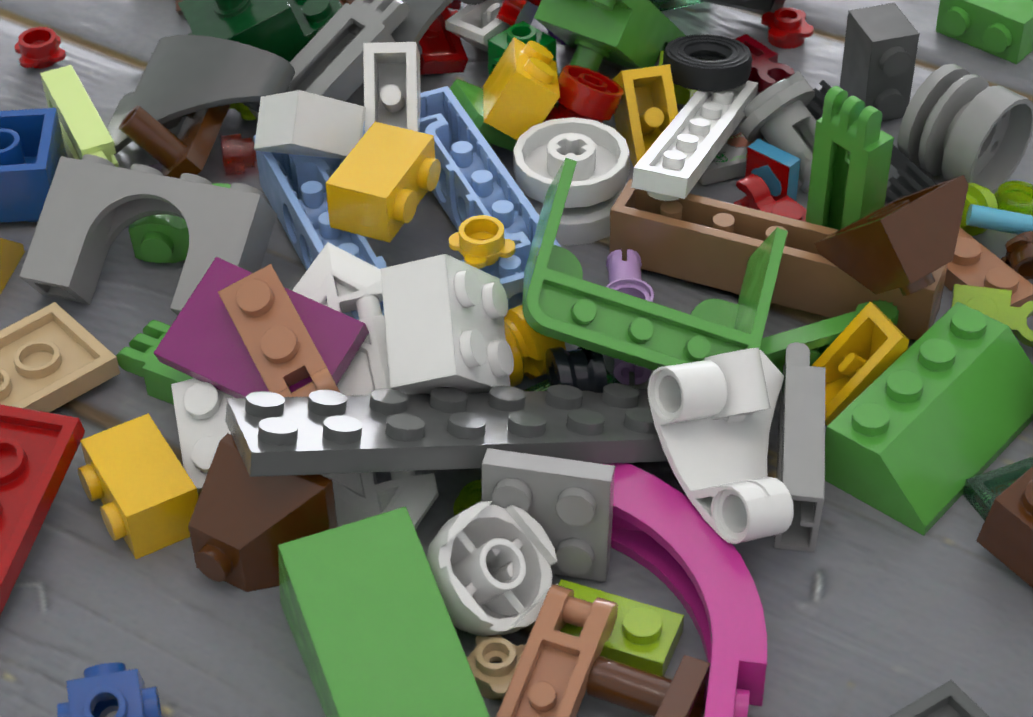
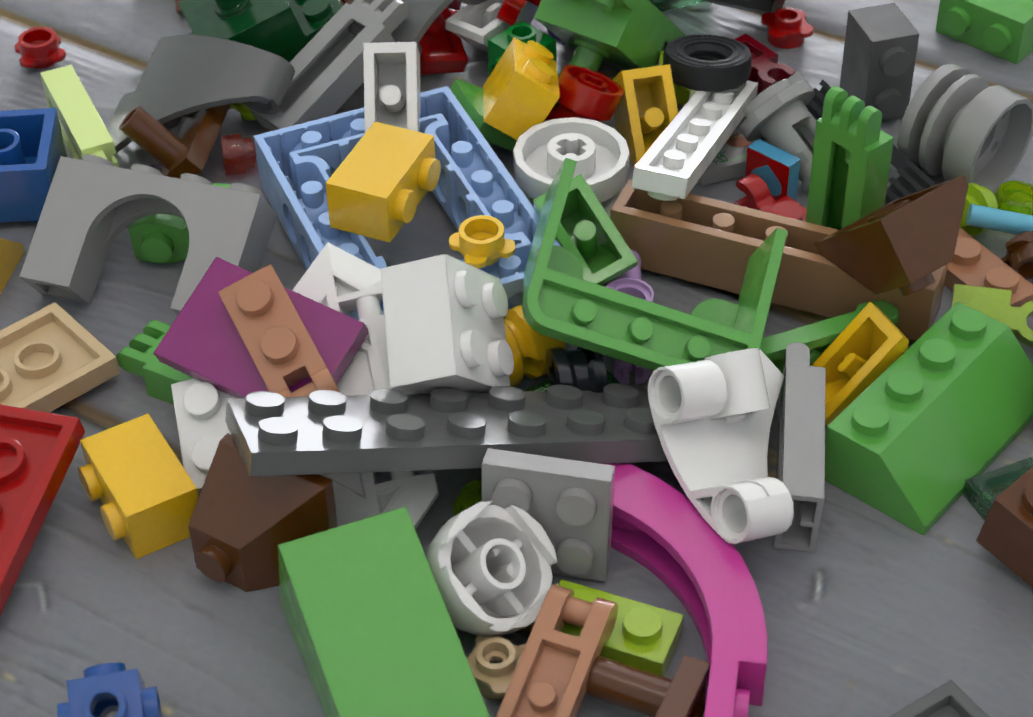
white slope [254,90,366,159] -> none
none -> bright green slope [533,174,638,286]

